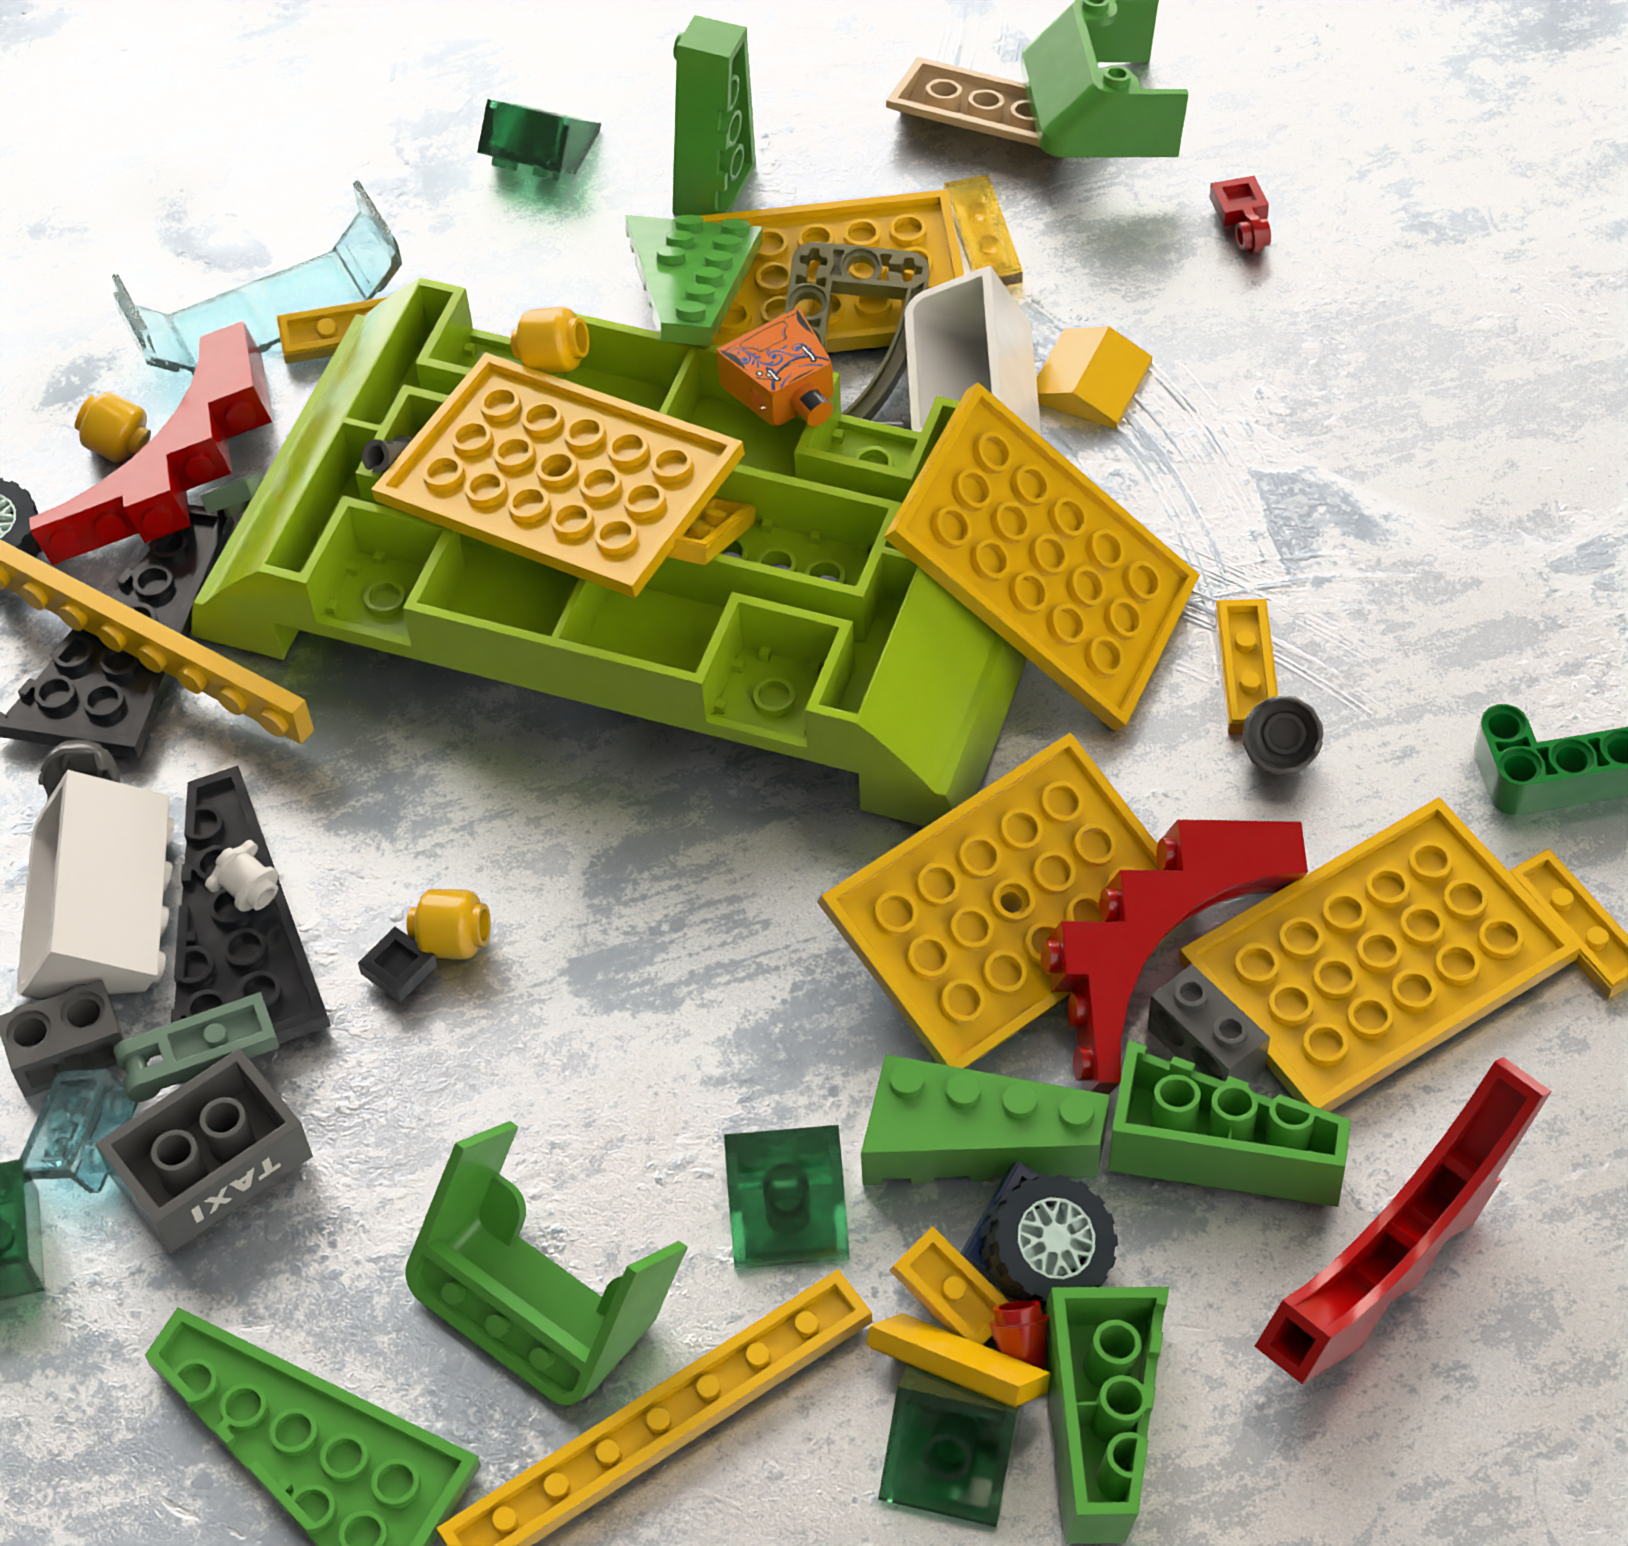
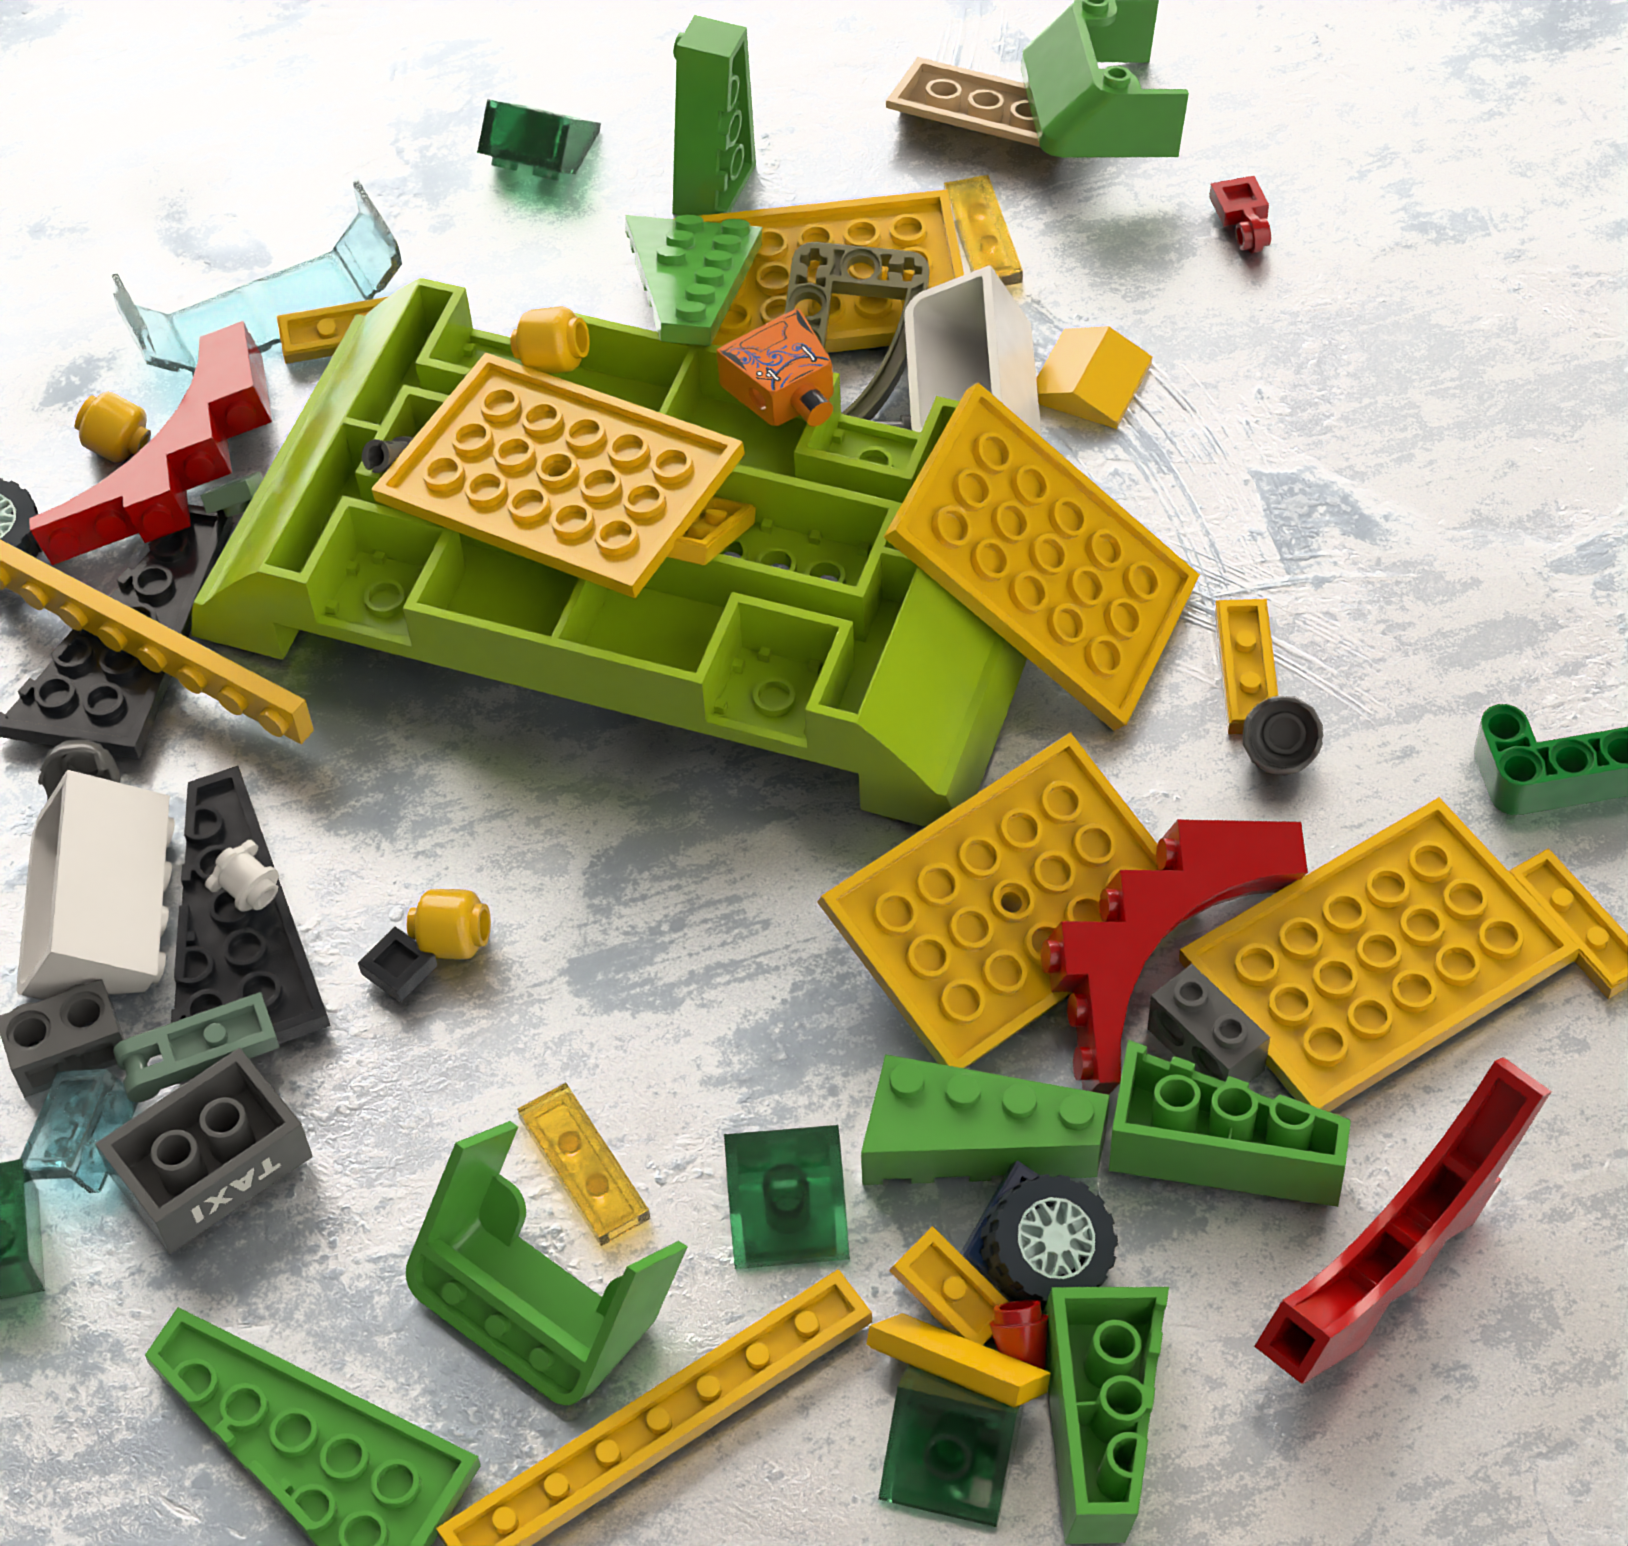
none -> clear yellow tile [517,1083,651,1246]

